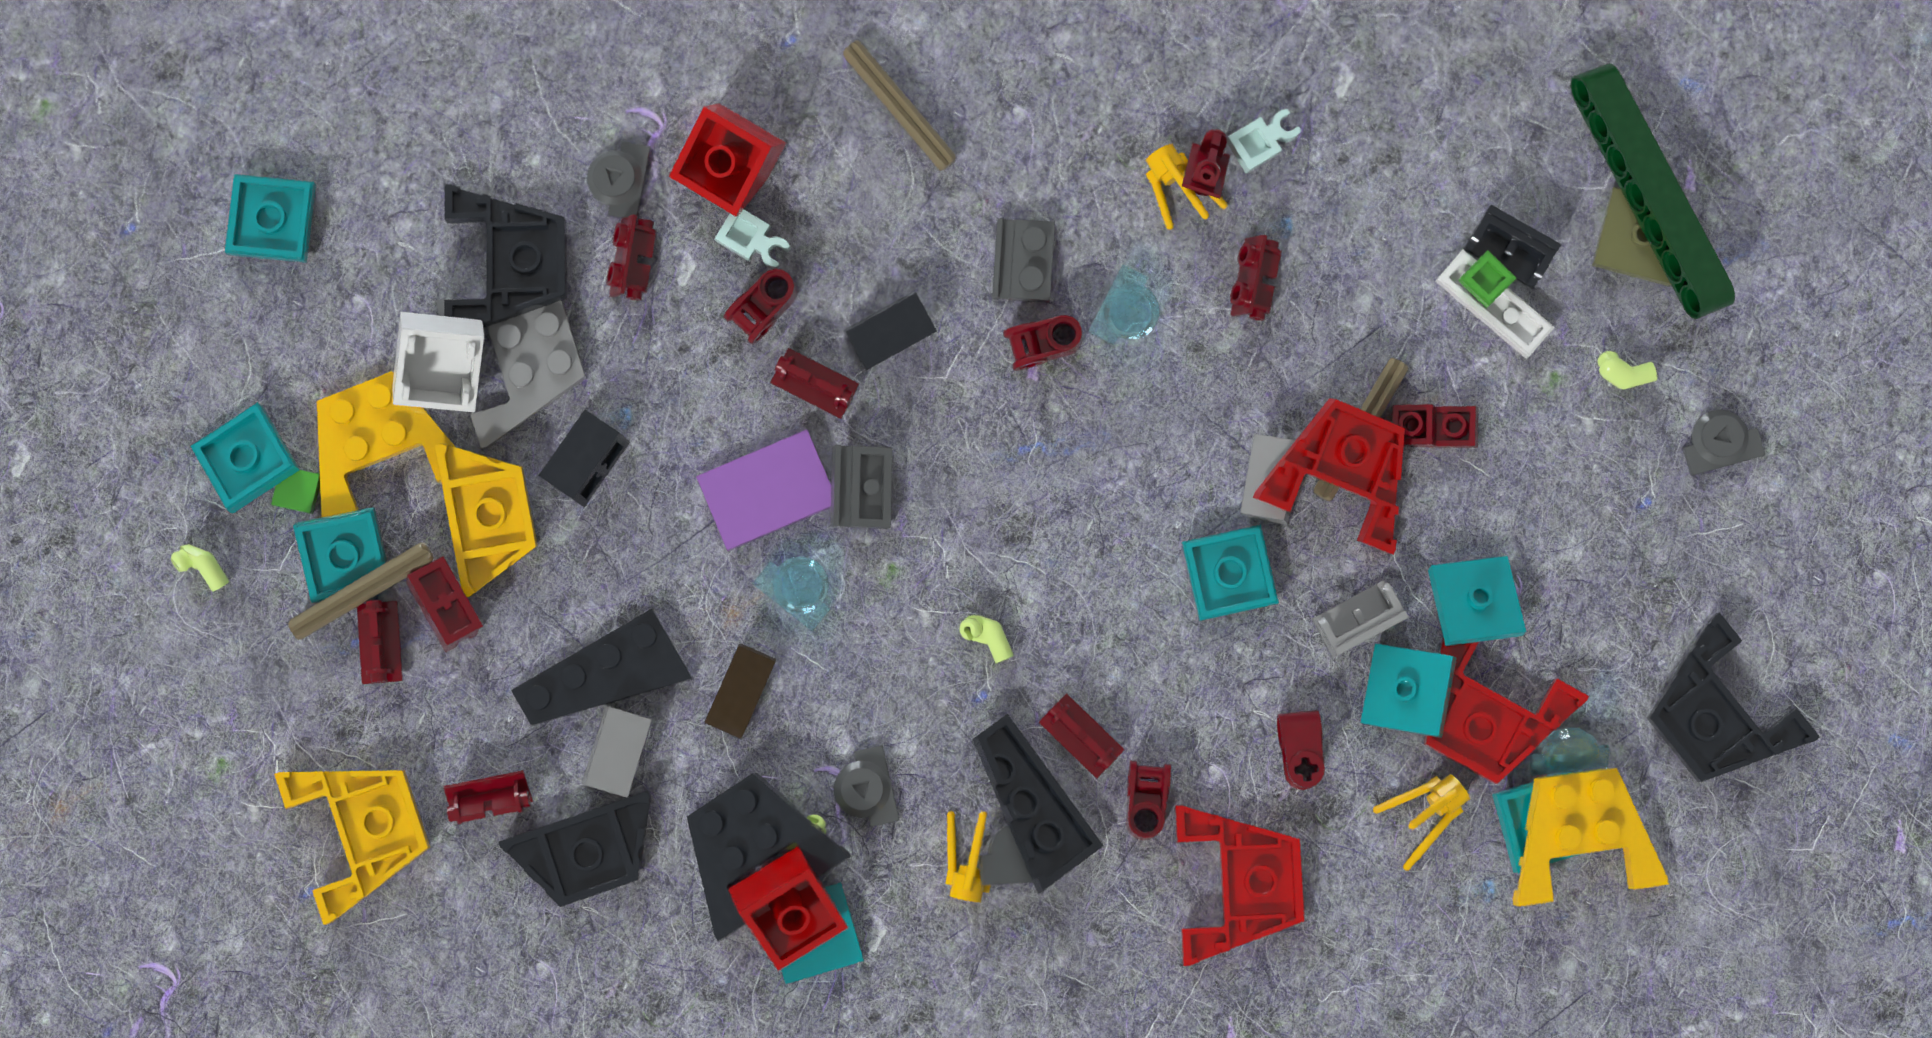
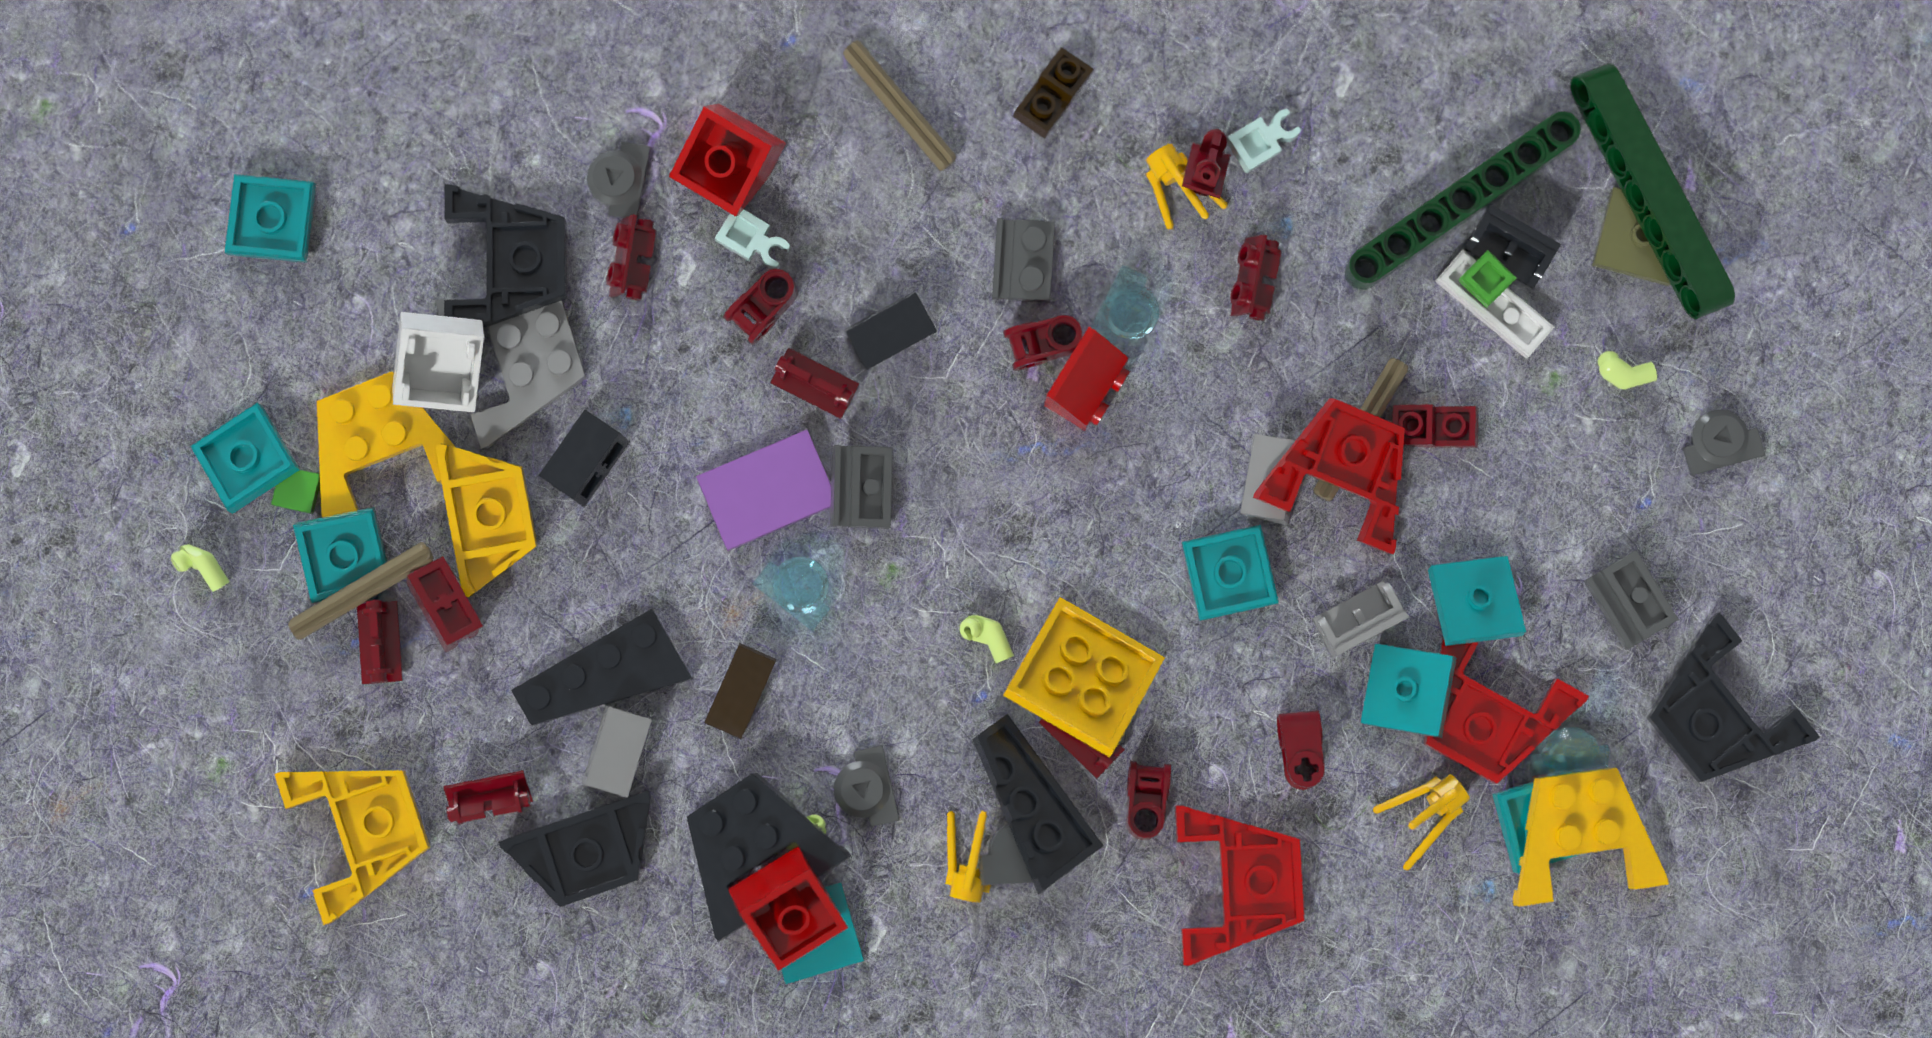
none -> yellow plate [1003,597,1165,757]
none -> dark brown slope [1013,47,1094,139]
none -> red slope [1044,326,1130,431]
none -> dark green beam [1345,111,1581,290]
none -> dark grey plate [1584,550,1679,650]

